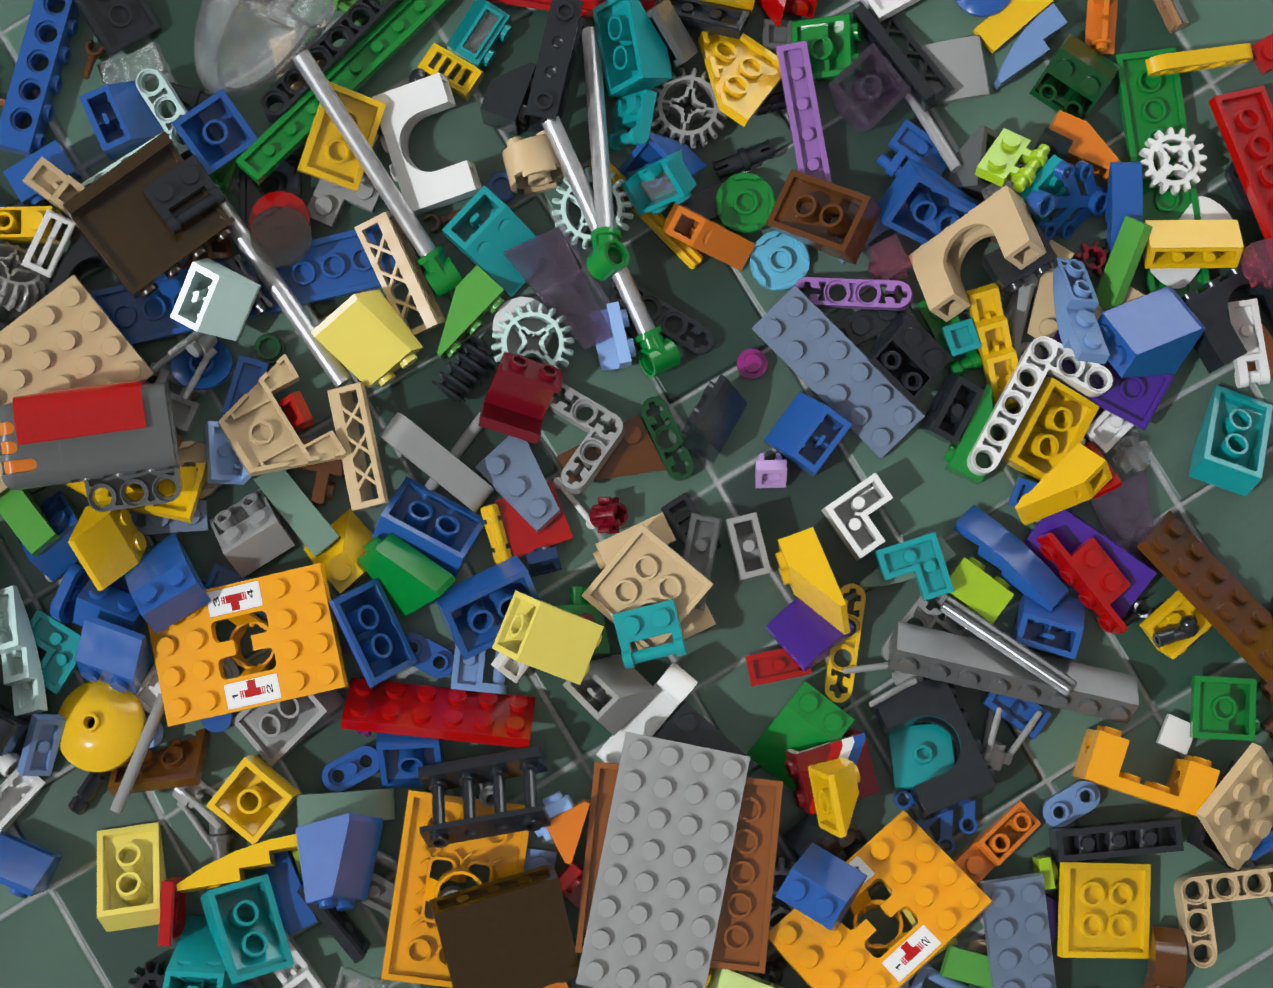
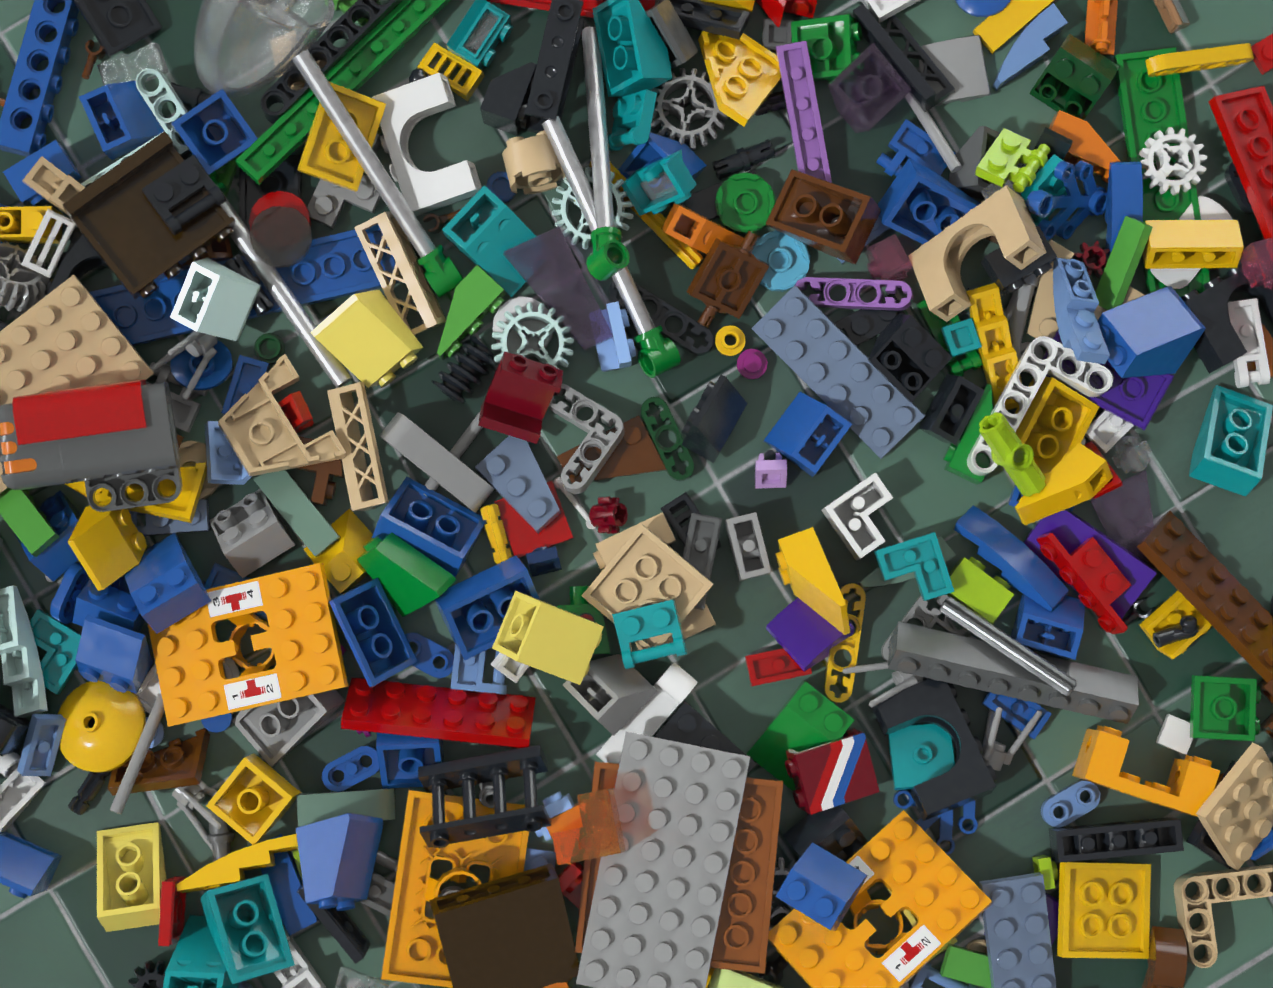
yellow slope [808,757,860,838] -> none
orange slope [952,800,1041,885] -> none
none -> clear orange brick [552,788,626,865]
none -> reddish brown plate [686,230,769,328]
none -> yellow plate [715,325,745,356]
none -> lime piece [979,412,1046,497]

